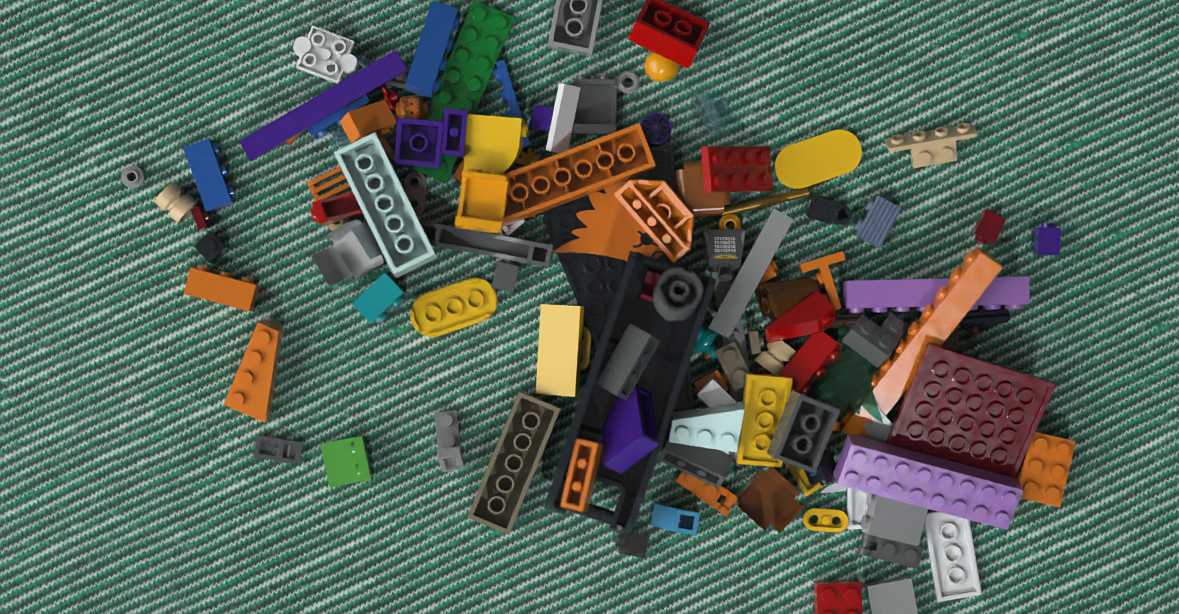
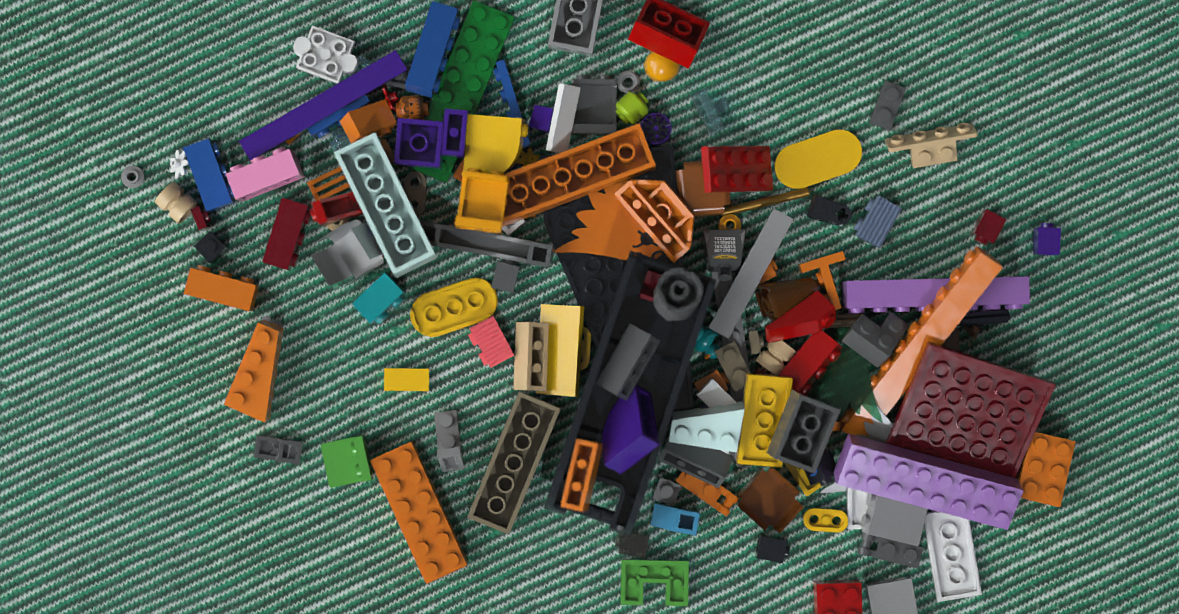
none -> white plant [170,150,189,179]
none -> bright pink brick [226,147,305,202]
none -> dark red brick [262,198,312,271]
none -> orange brick [370,440,469,584]
none -> yellow tile [384,368,430,391]
none -> coral brick [468,316,515,368]
none -> tan brick [513,322,549,391]
none -> lime head [615,91,649,124]
none -> bright green plate [620,559,689,606]
none -> light grey plate [652,477,681,506]
none -> black brick [755,534,790,563]
none -> dark grey plate [869,81,906,131]

